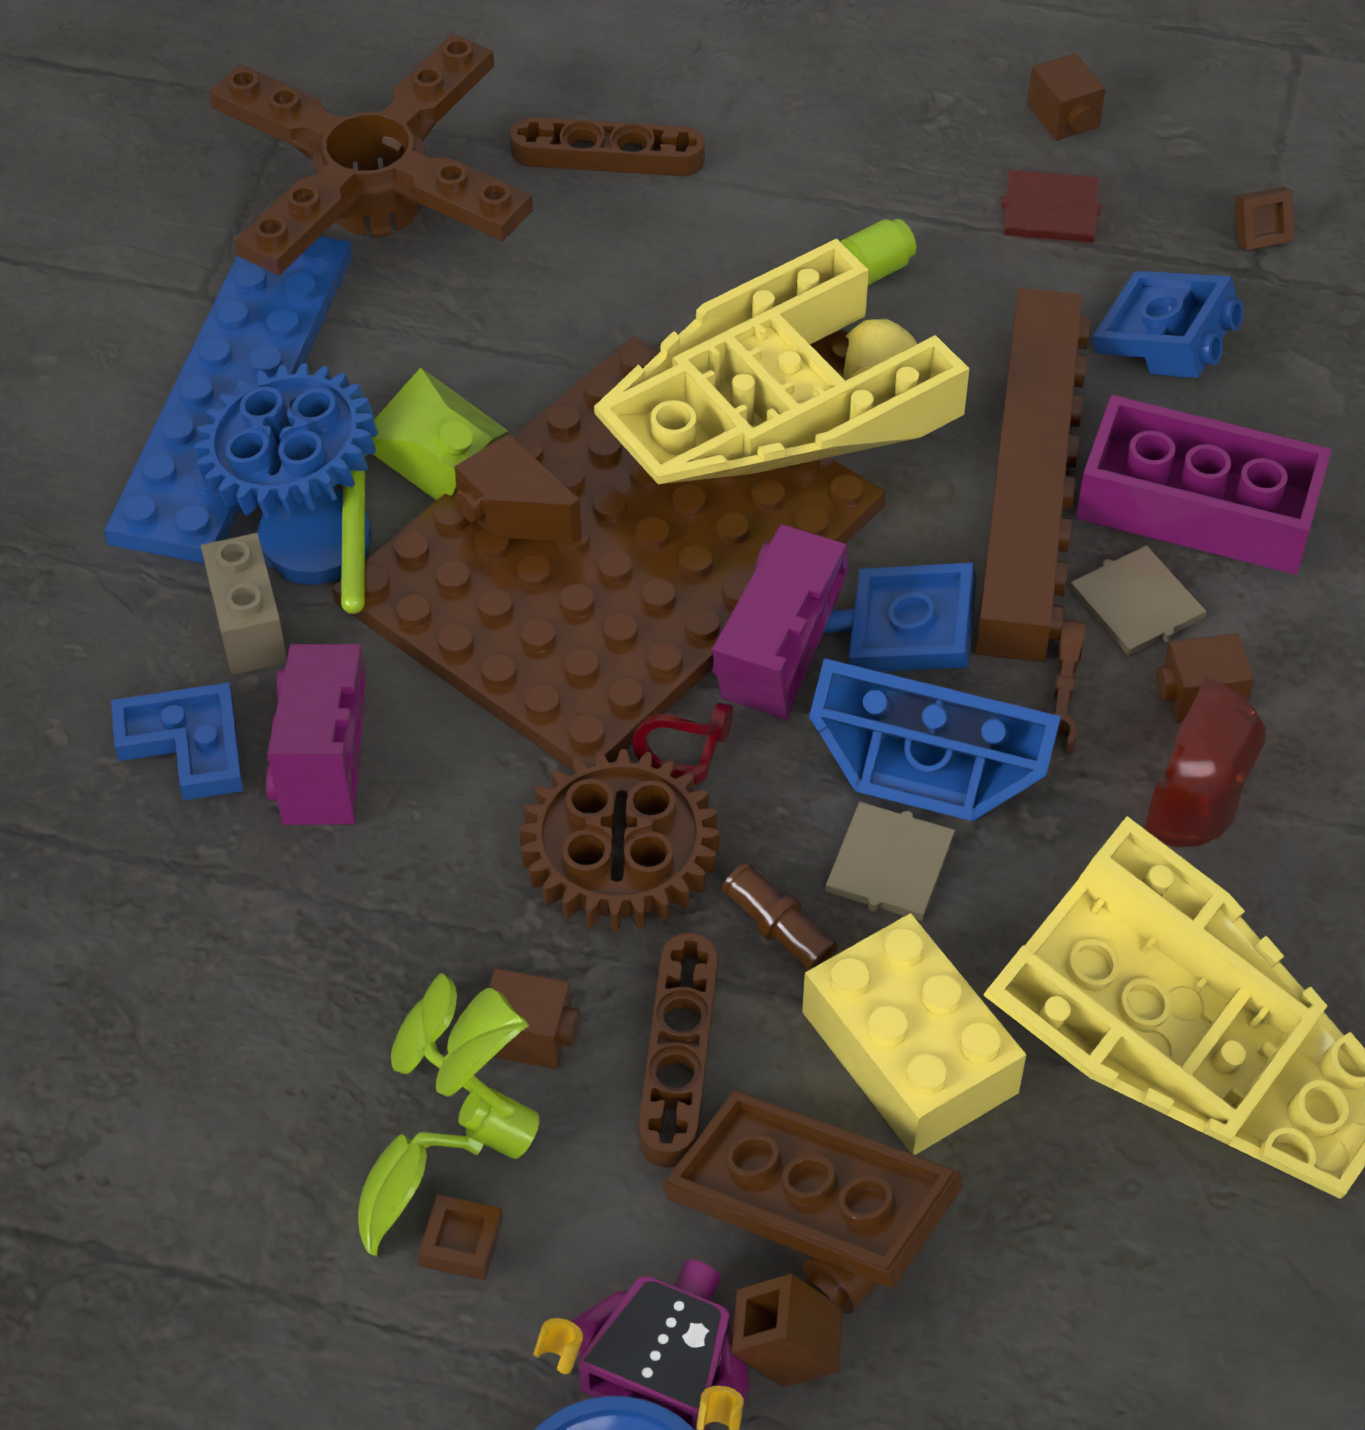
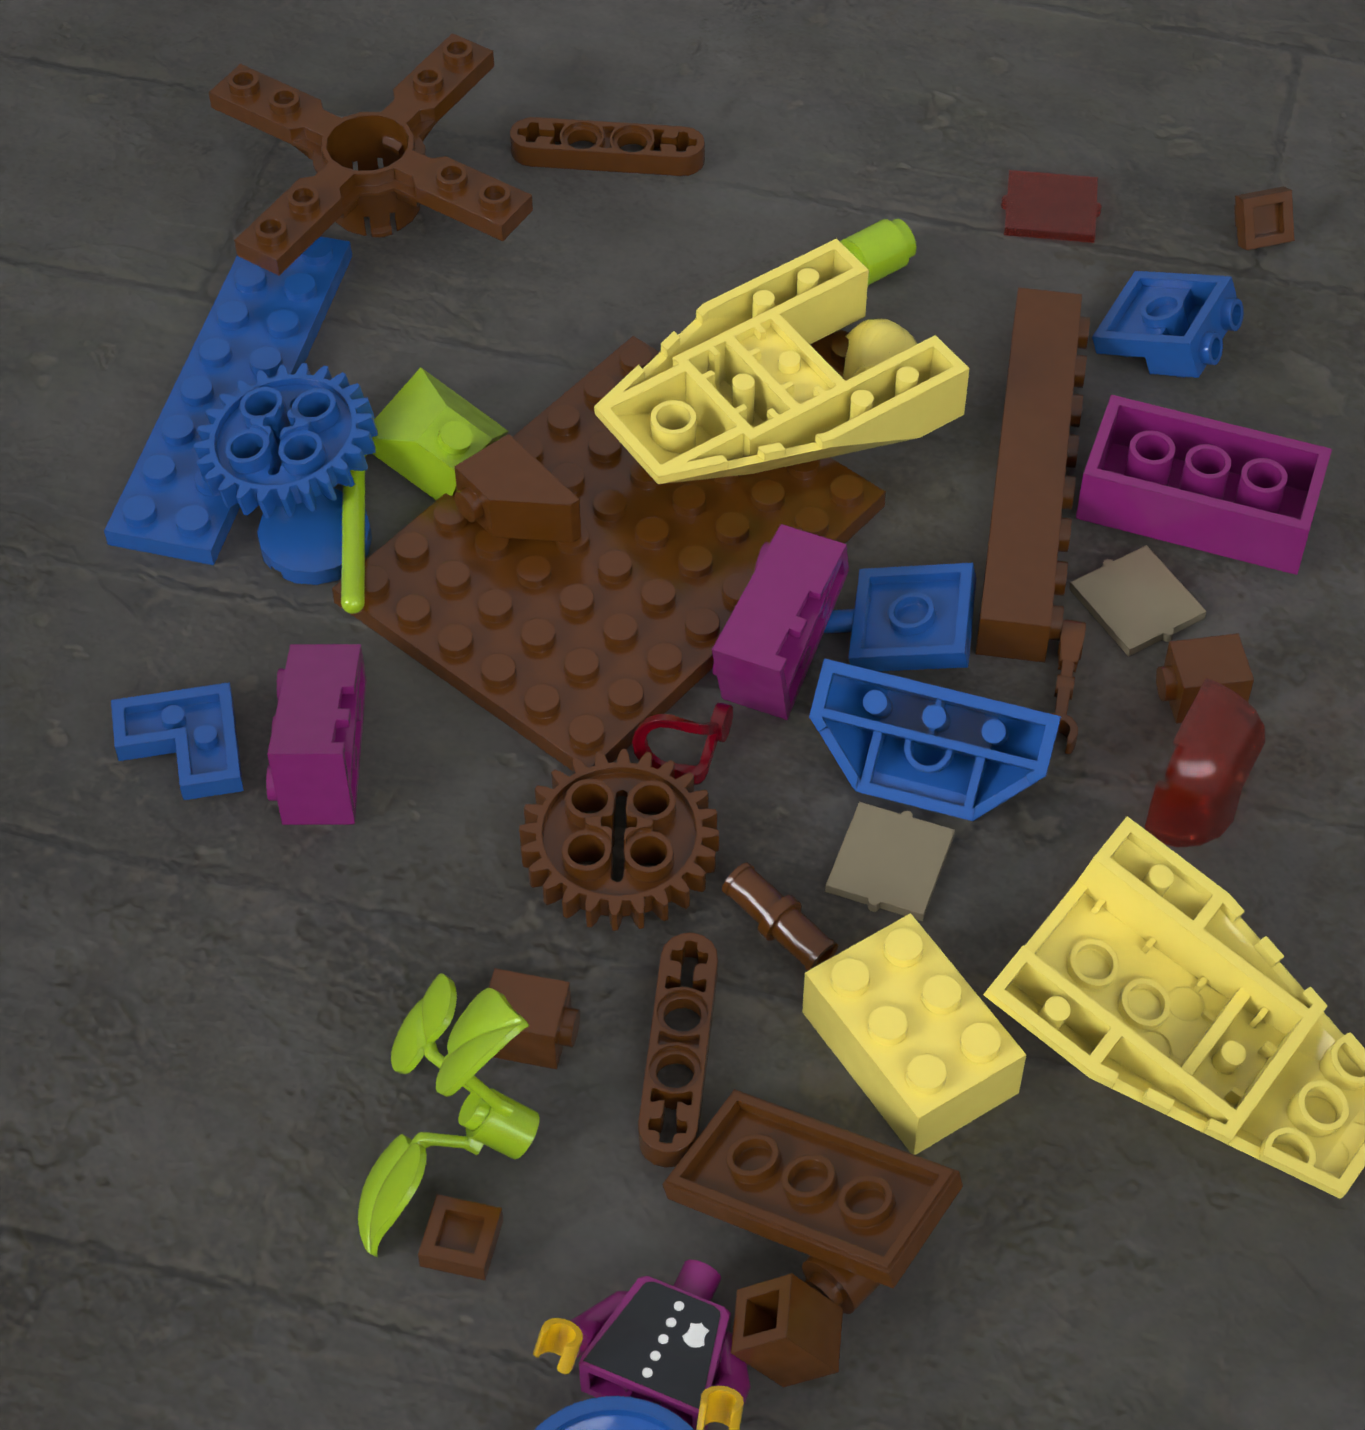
dark tan brick [201,533,287,675] -> none
reddish brown brick [1027,53,1105,141] -> none

